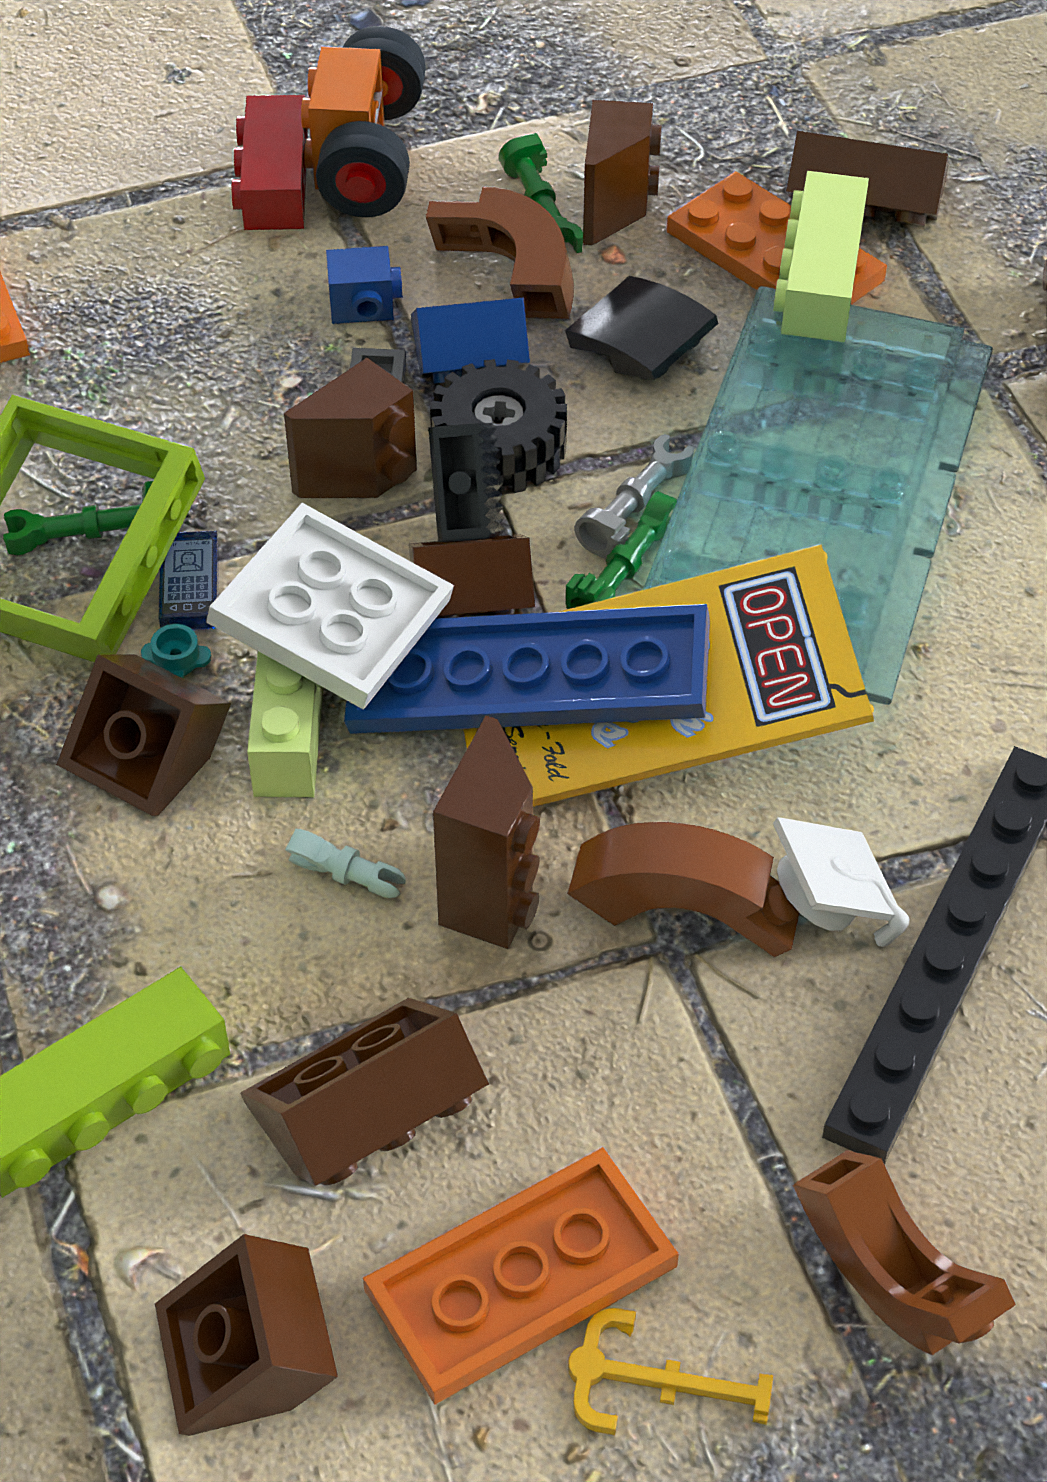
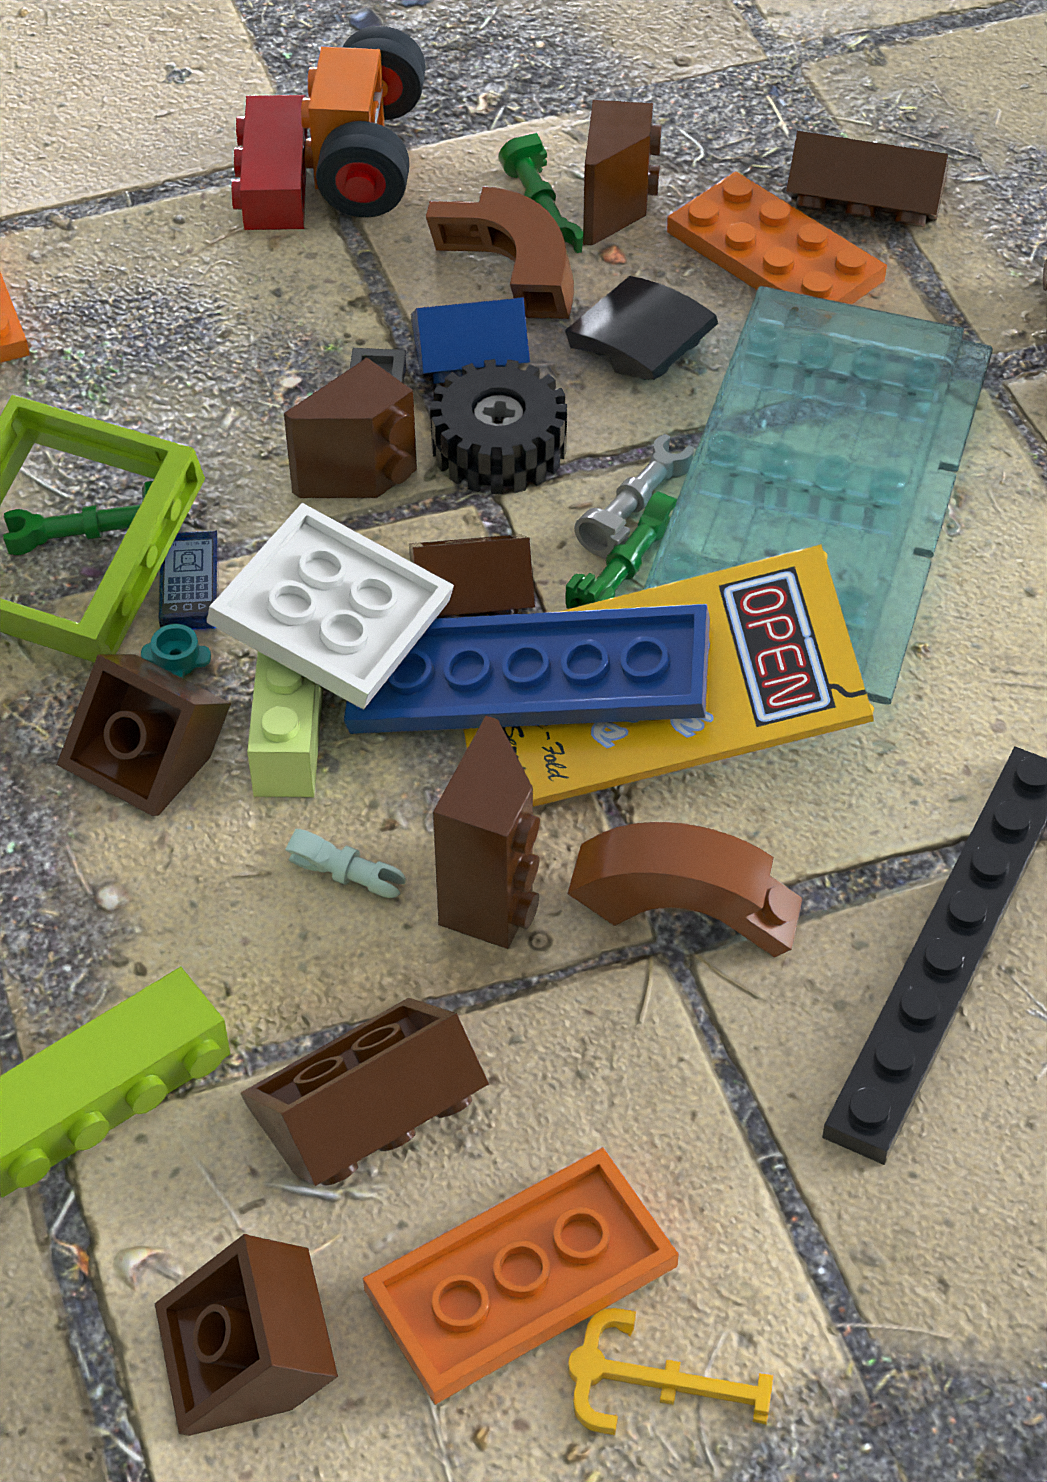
blue brick [326,246,403,324] -> none
black brick [428,423,506,542] -> none
yellowish green brick [773,171,869,342] -> none
white hat [773,817,909,947] -> none
dark orange arch [793,1150,1016,1355] -> none

